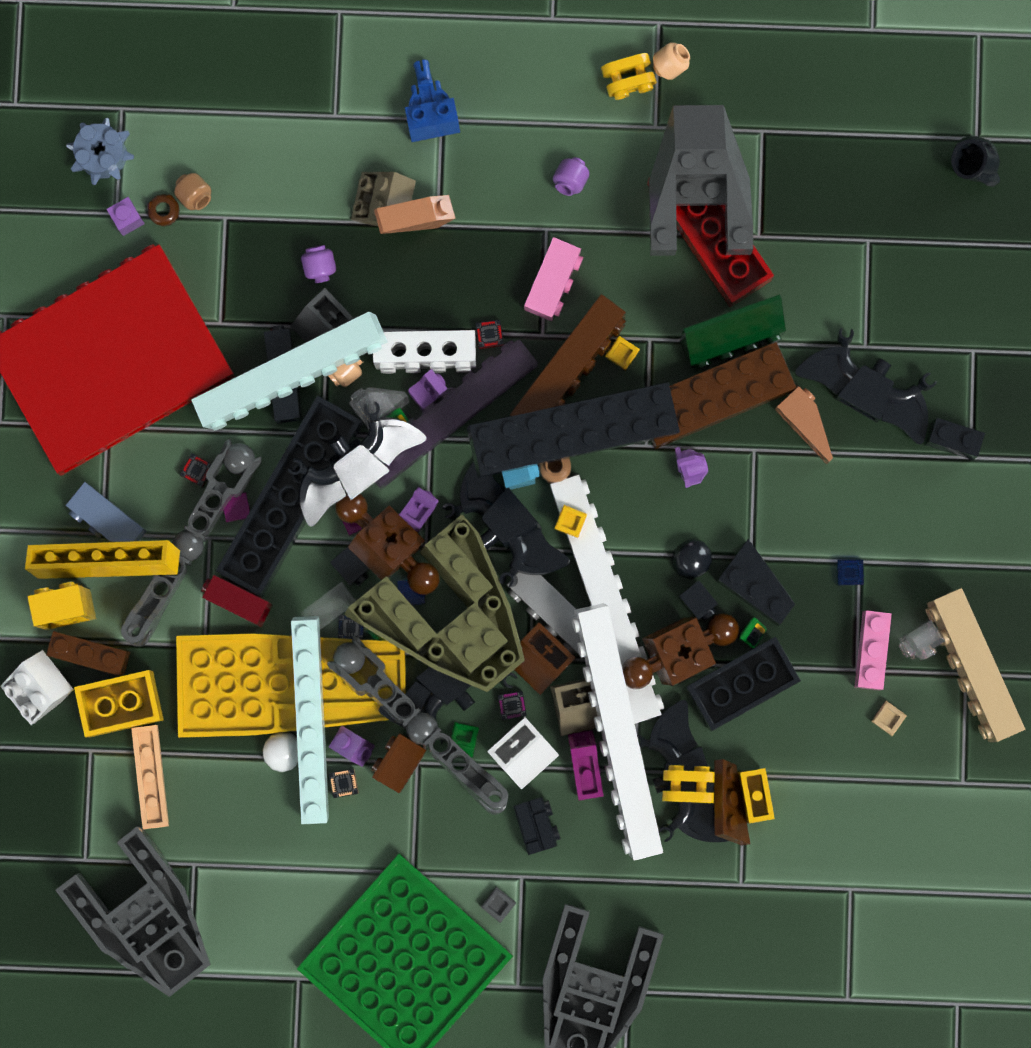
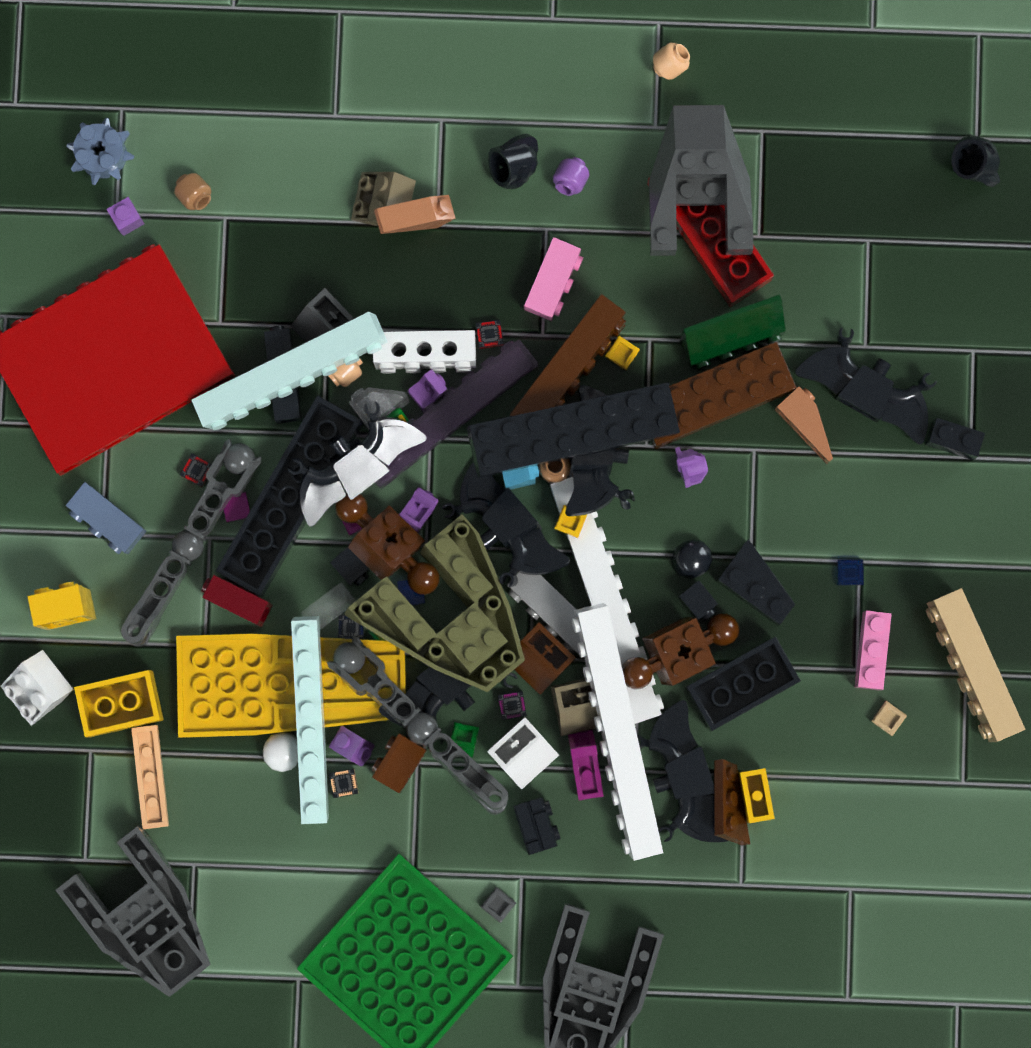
yellow brick [25,540,180,579] -> none
reddish brown brick [46,631,131,676] -> none
reddish brown piece [147,194,180,226] -> none
medium lavender head [301,245,336,283] -> none
blue brick [405,60,460,142] -> none
yellow brick [601,53,657,100] -> none
yellow brick [662,765,715,803] -> none
slope [738,617,767,649] -> none
clear brick [898,620,945,661] -> none
none -> black helmet [488,134,538,189]
none -> black torso [565,385,635,516]

